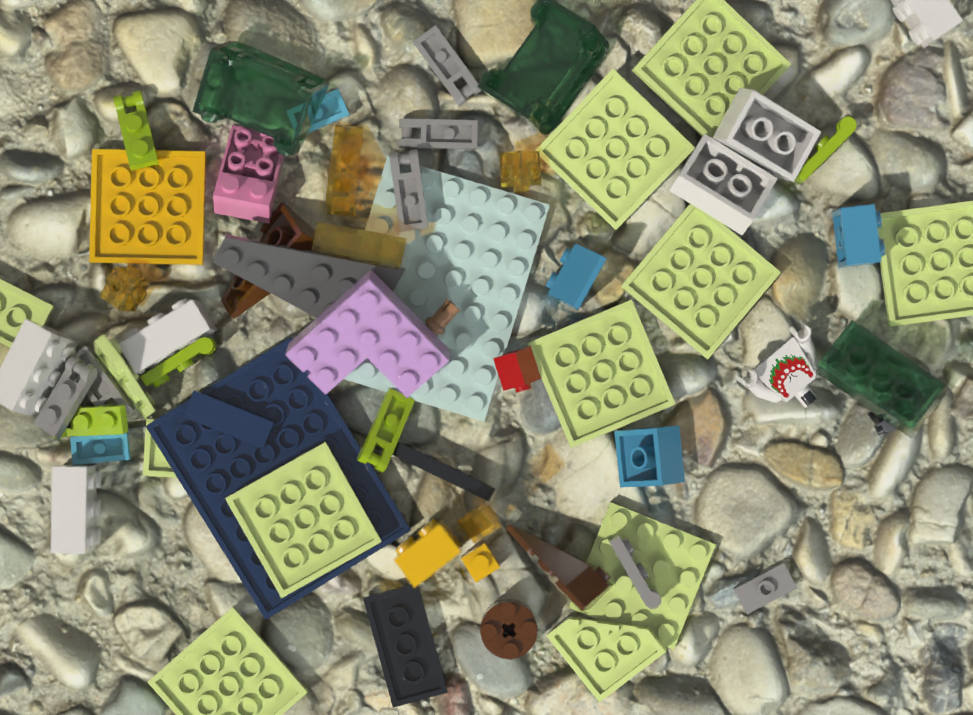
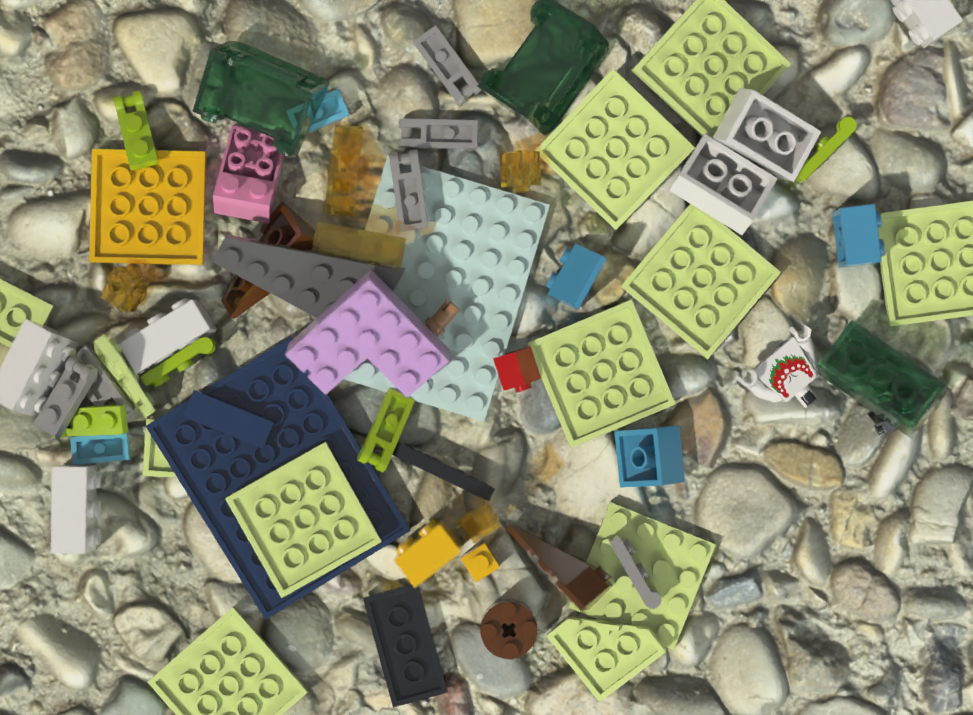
light grey plate [733,562,797,614] -> none

